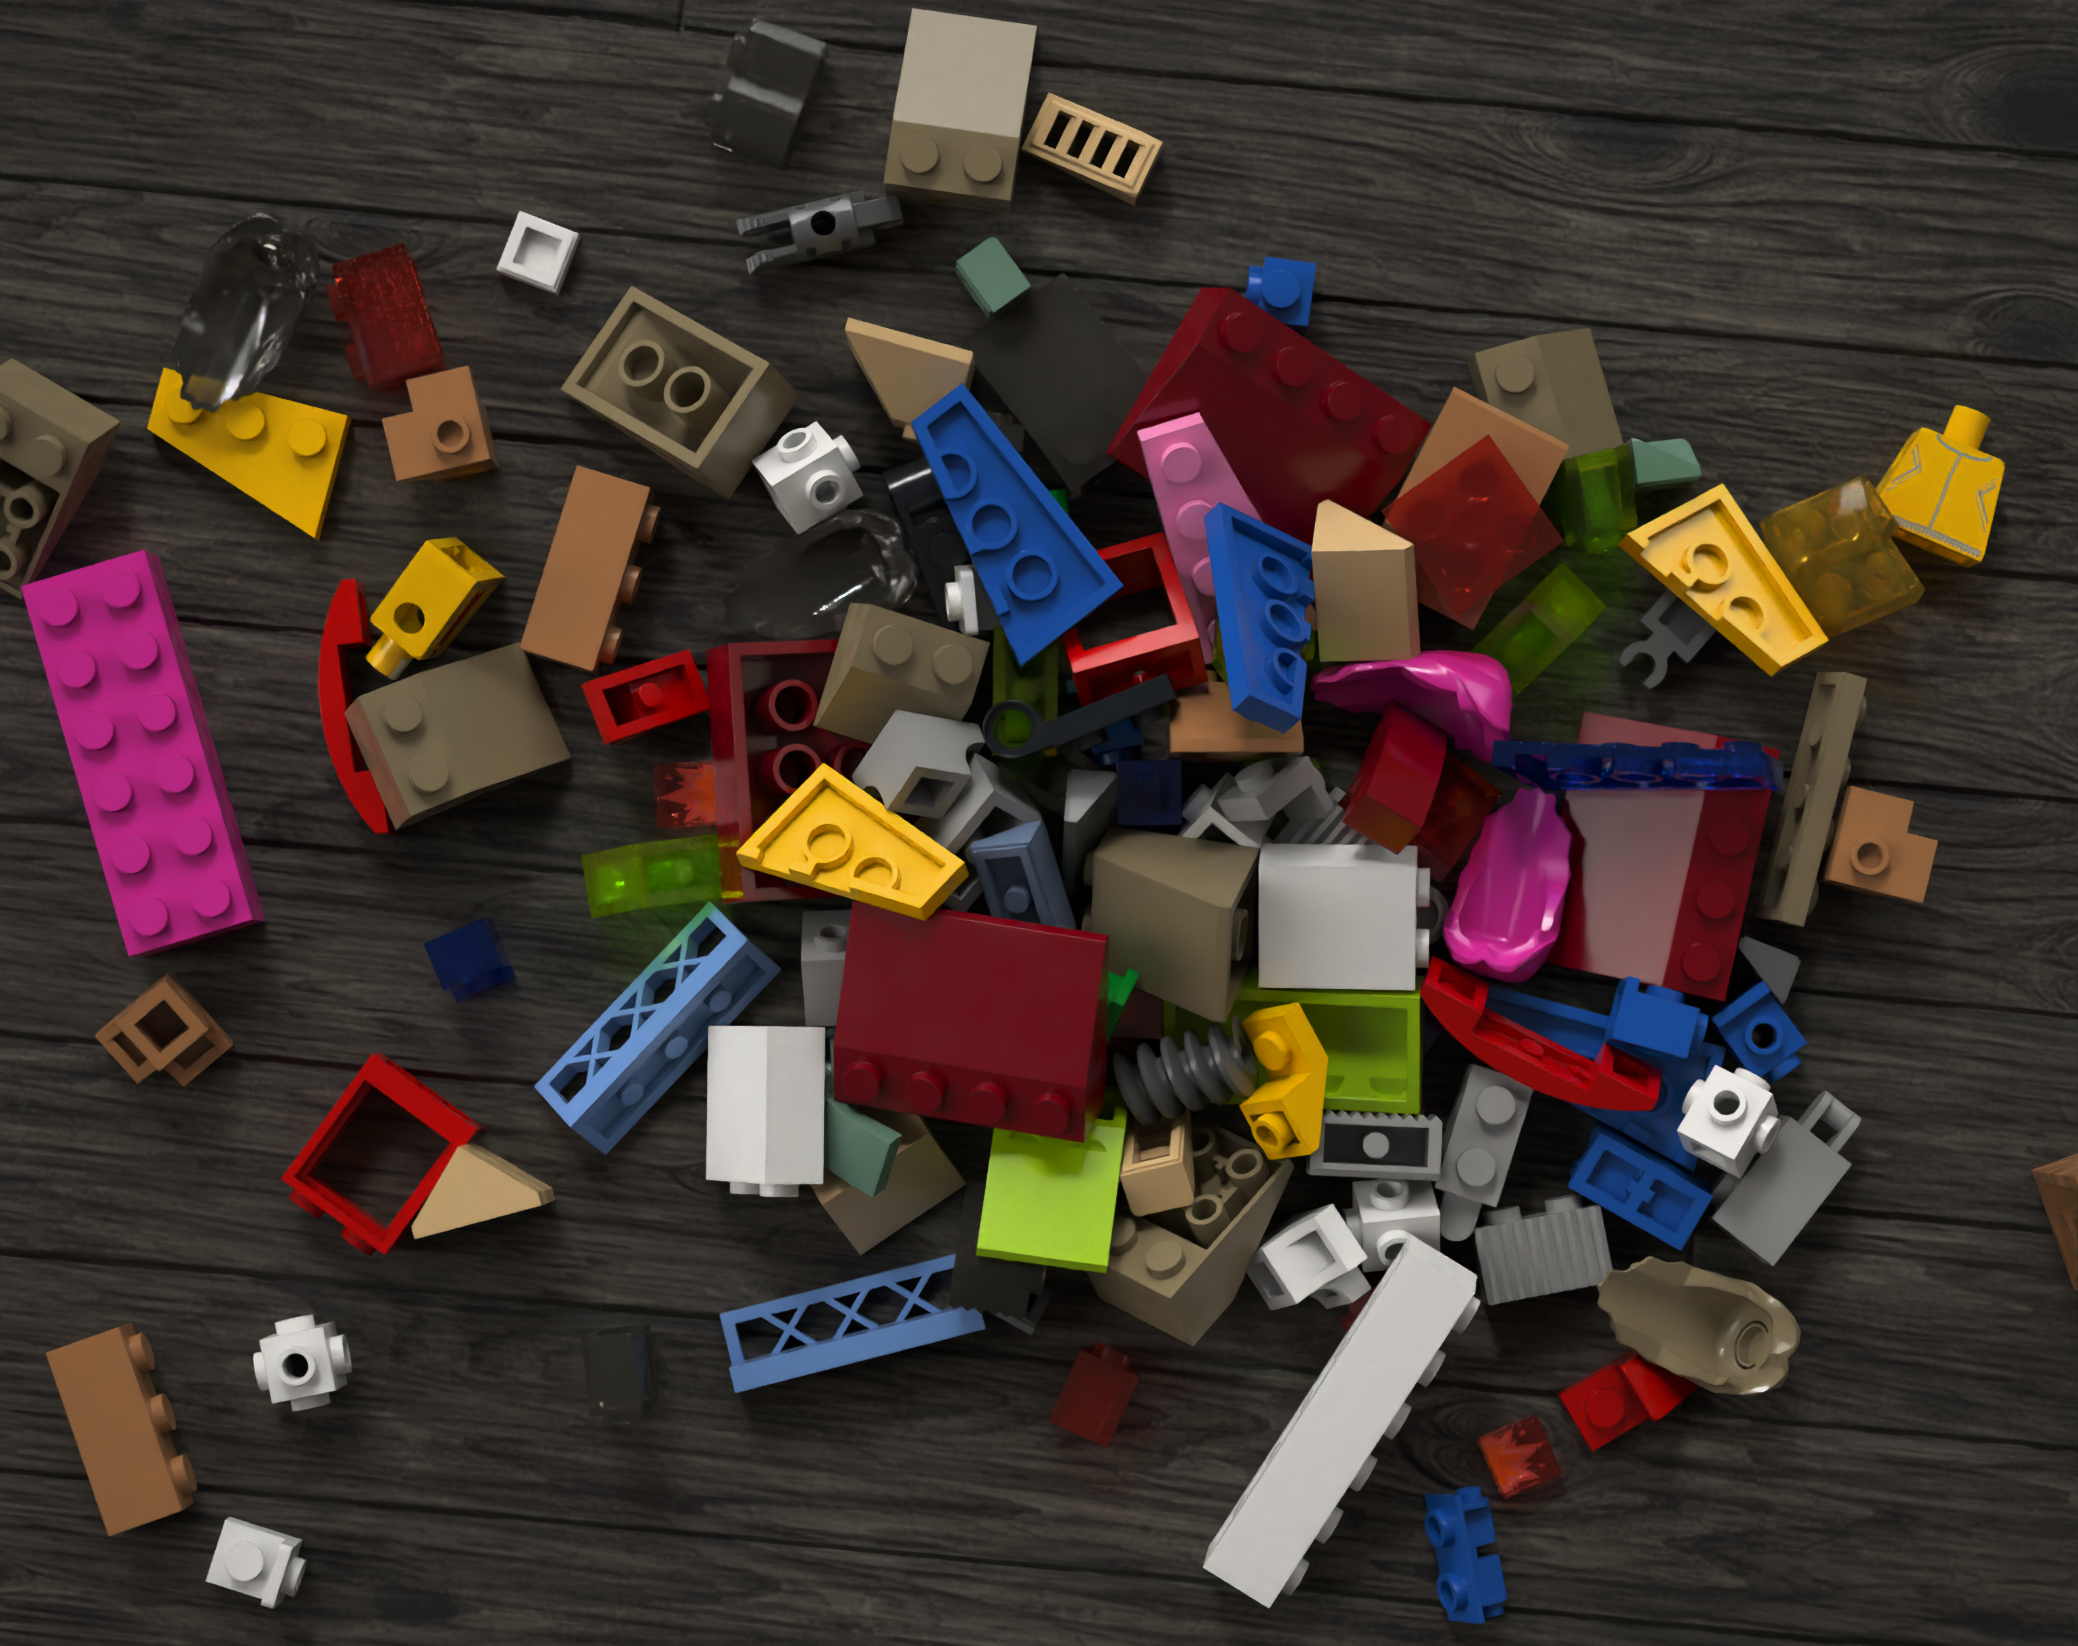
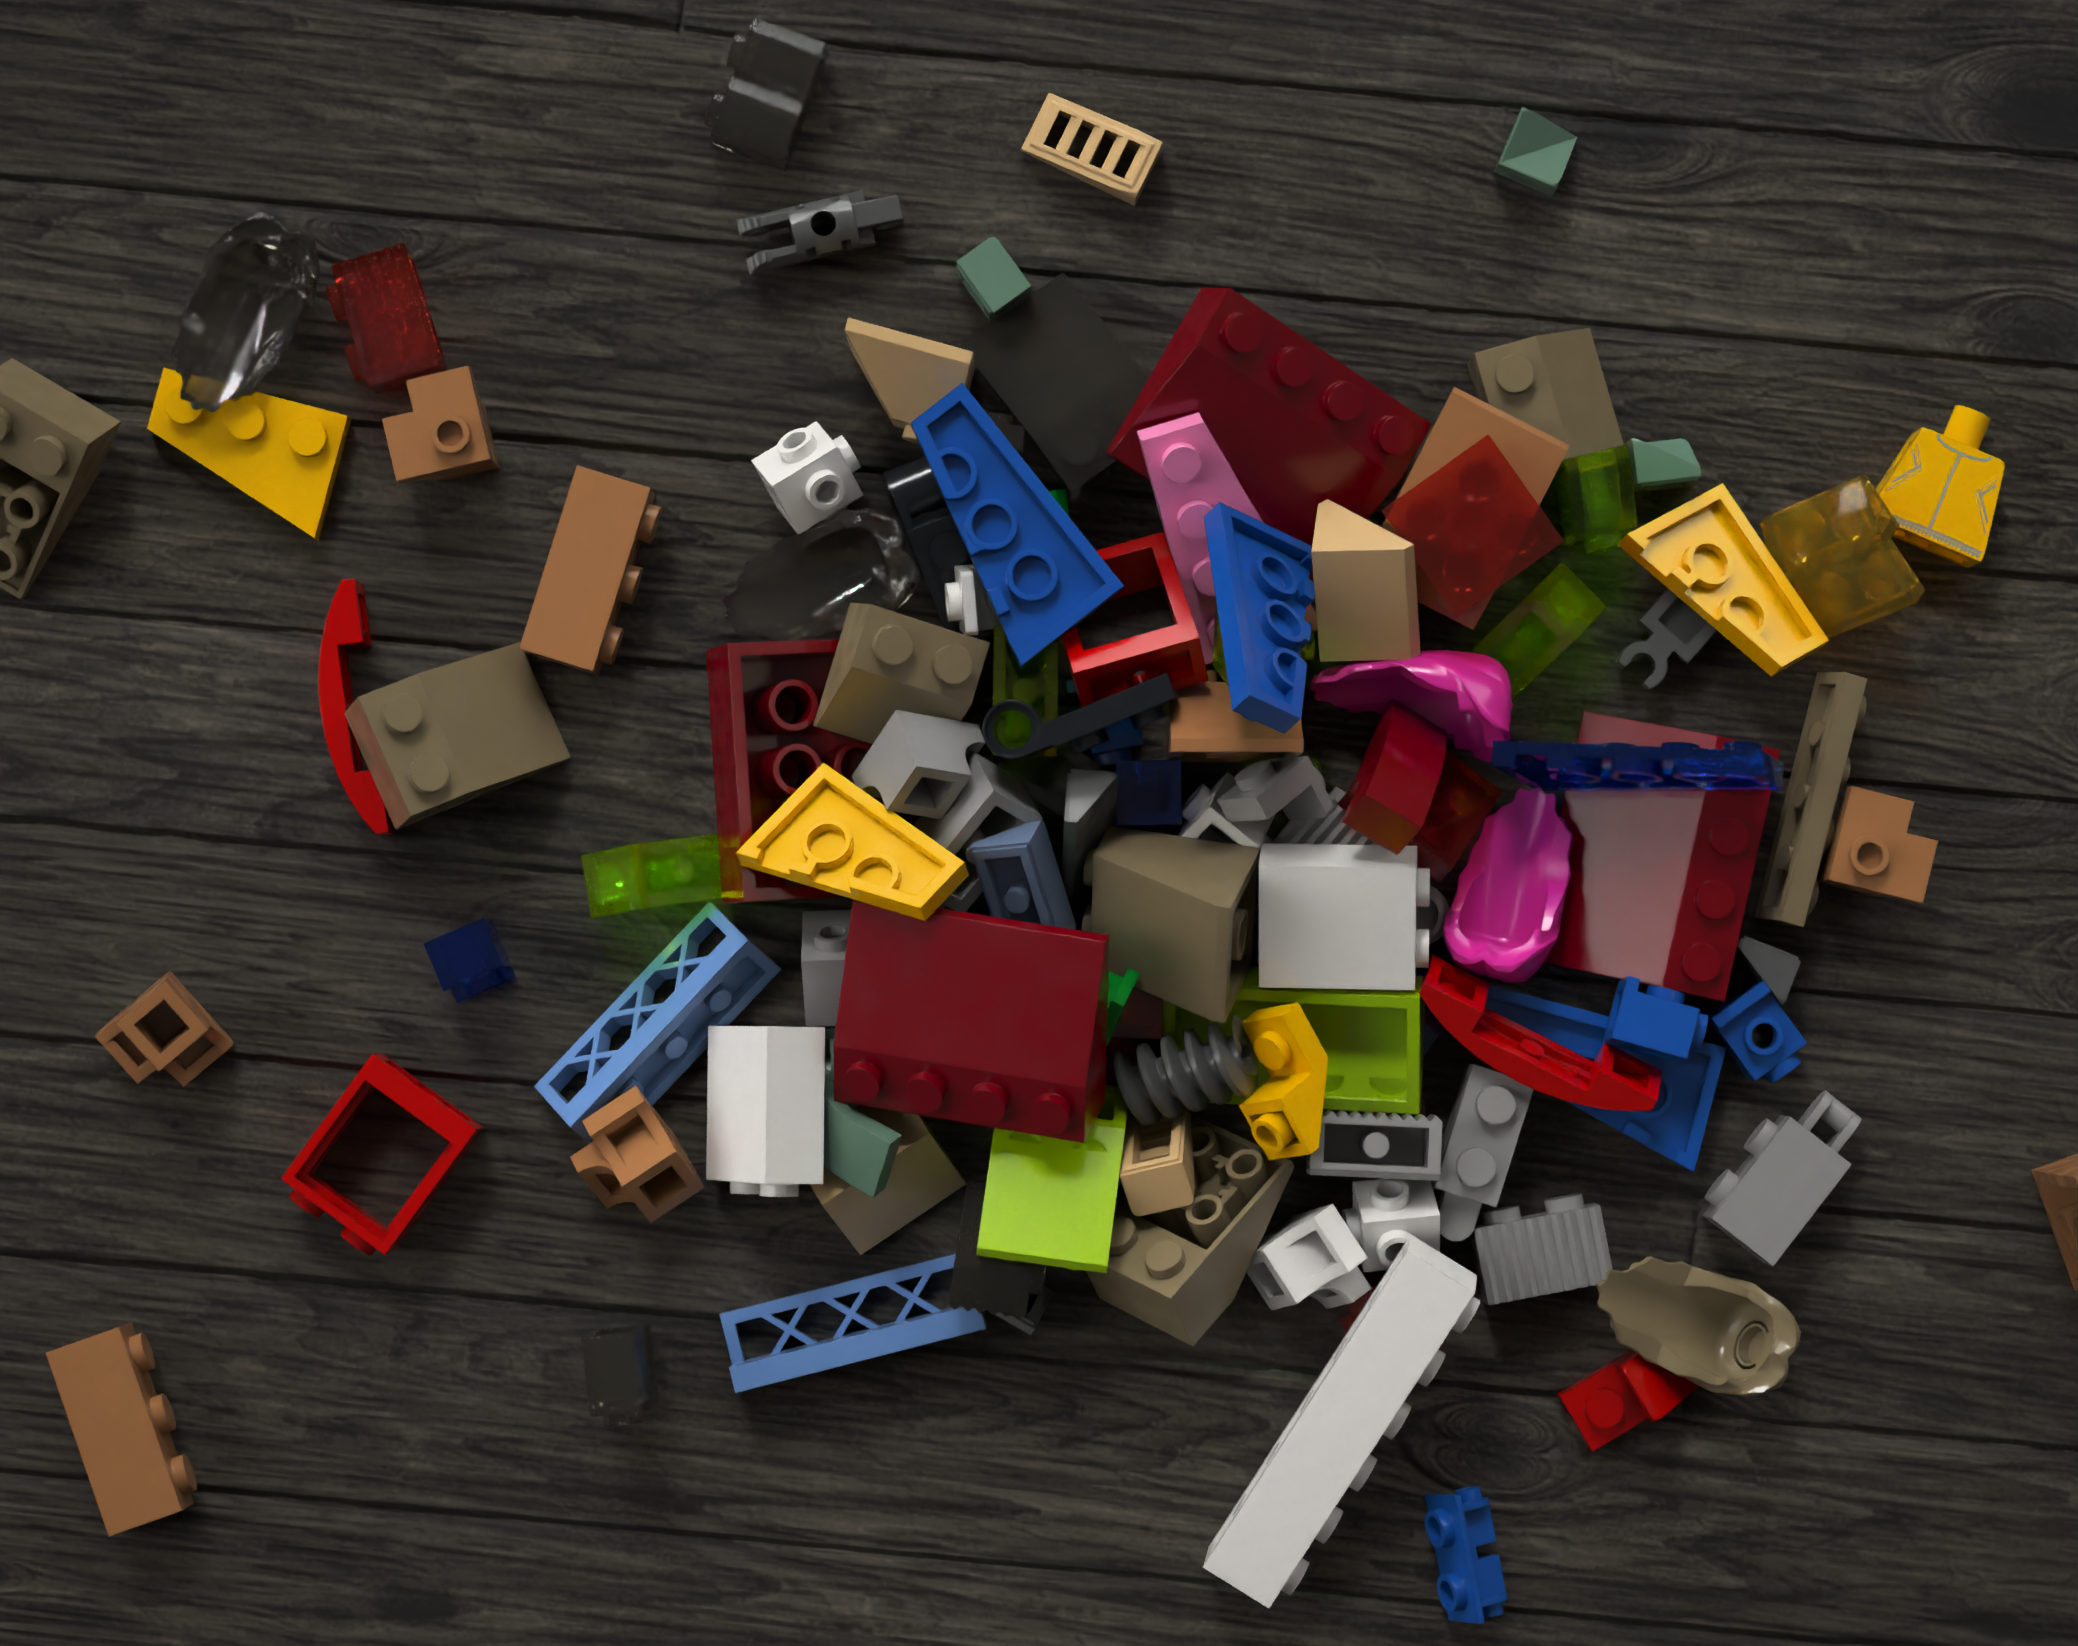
dark pink brick [21,549,266,957] -> none
white bracket [206,1517,307,1609] -> none
white brick [253,1314,352,1411] -> none
yellow torso [366,537,505,680] -> none
tan slope [412,1142,555,1239] -> none
white tile [497,211,581,296] -> none
dark tan slope [560,286,800,499] -> none
red slope [581,649,710,746] -> none
clear red tile [653,761,717,829] -> none
slope [883,8,1037,214] -> none
clear red brick [1048,1341,1139,1448] -> none
blue brick [1245,256,1316,337] -> none
clear red tile [1476,1413,1562,1499] -> none
blue hinge [1568,1120,1713,1251] -> none
white brick [1677,1065,1781,1179] -> none
none -> medium nougat brick [570,1086,705,1223]
none -> sand green slope [1494,107,1577,197]

